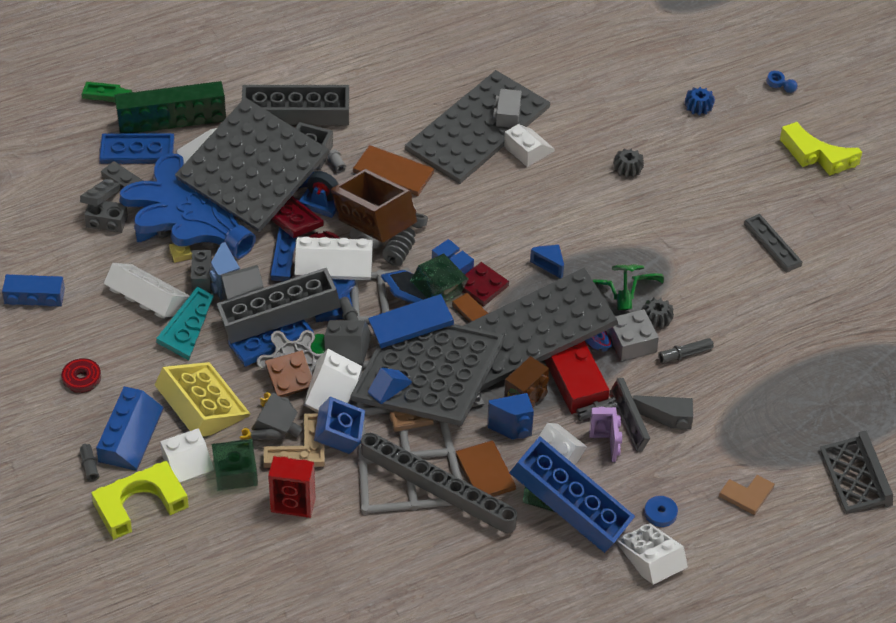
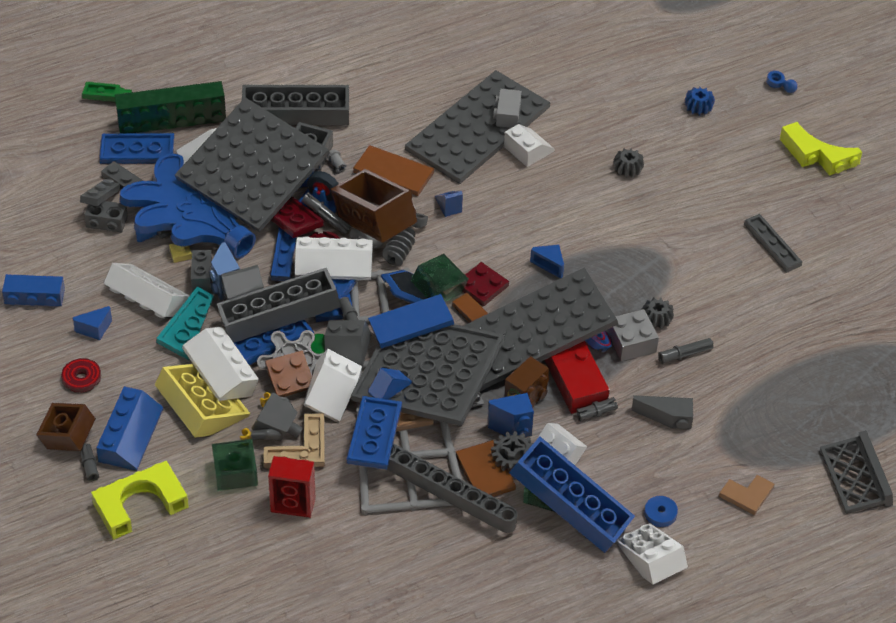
white slope [160,428,214,484] -> none
blue brick [314,396,365,454] -> none
blue piece [431,239,474,282] -> none
lavender bracket [589,407,622,462] -> none
green plant [592,264,664,310] -> none
dark grey tile [610,378,651,451] -> none
none -> reddish brown brick [36,403,96,451]
none -> blue slope [72,306,112,340]
none -> white slope [182,327,259,401]
none -> dark grey axle [301,192,351,234]
none -> blue tile [347,396,402,470]
none -> blue slope [435,191,463,217]
none -> dark grey gear [491,431,533,471]

